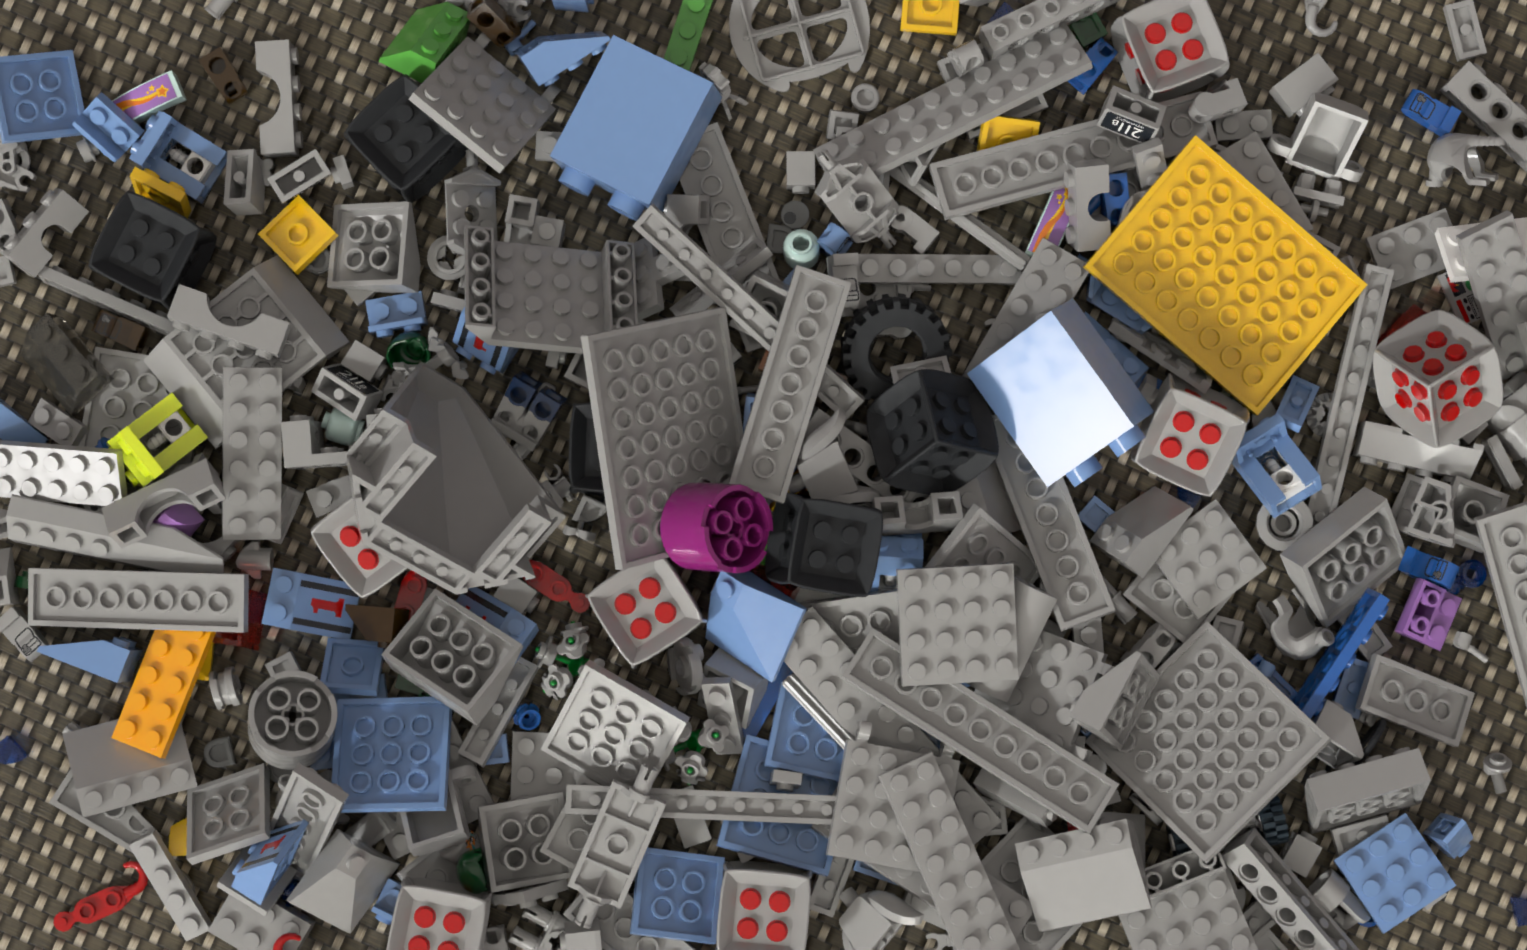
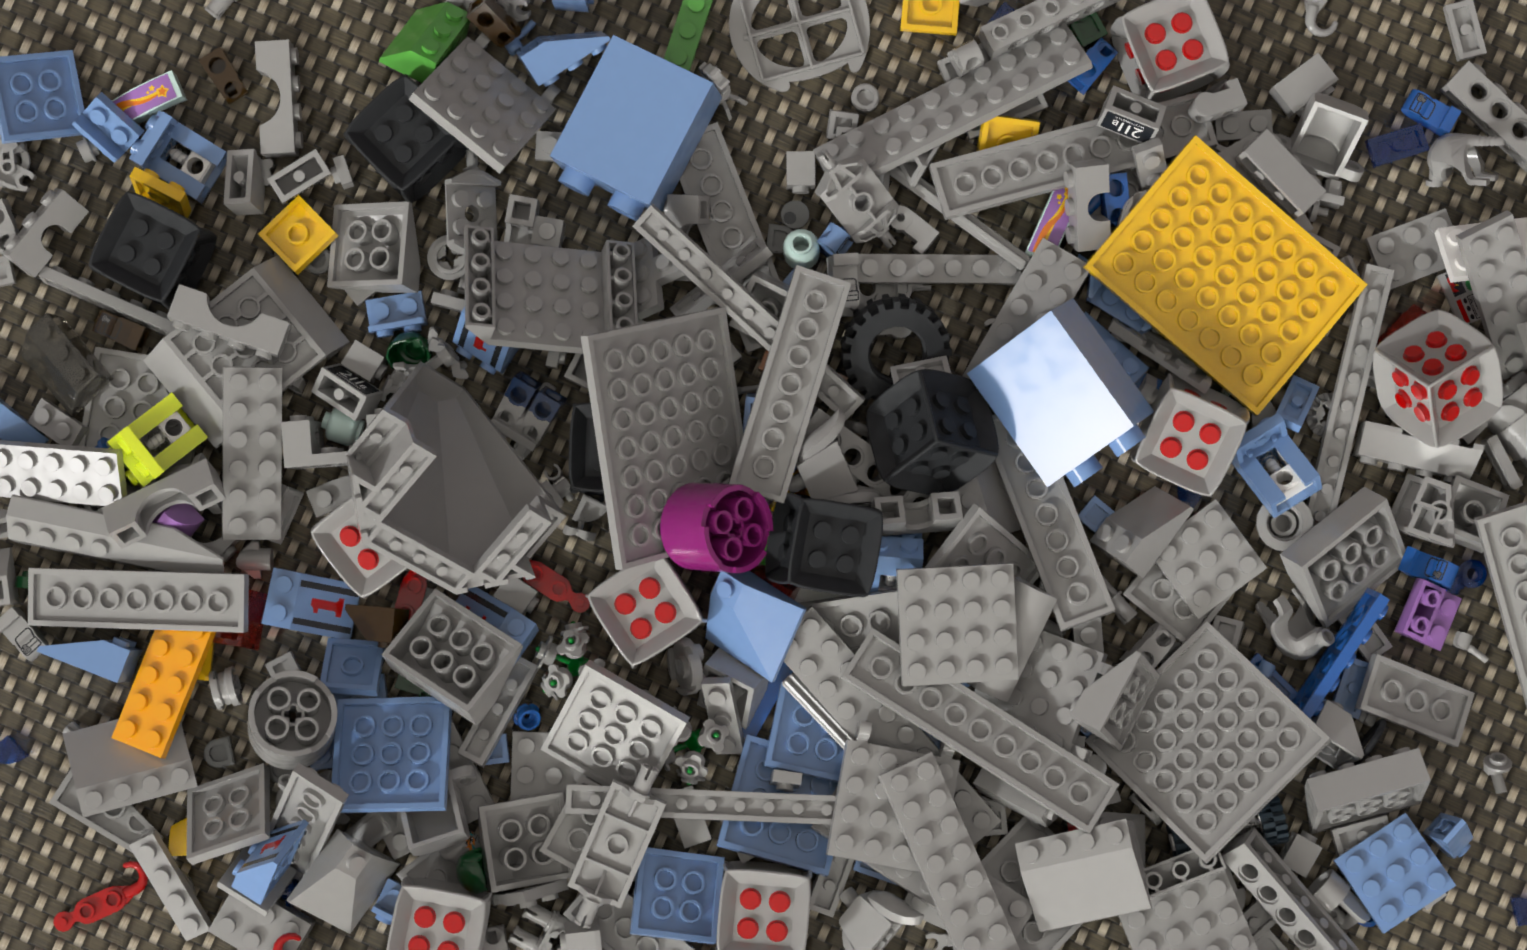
none -> light grey brick [1234,129,1326,220]
none -> clear blue plate [1365,123,1429,168]

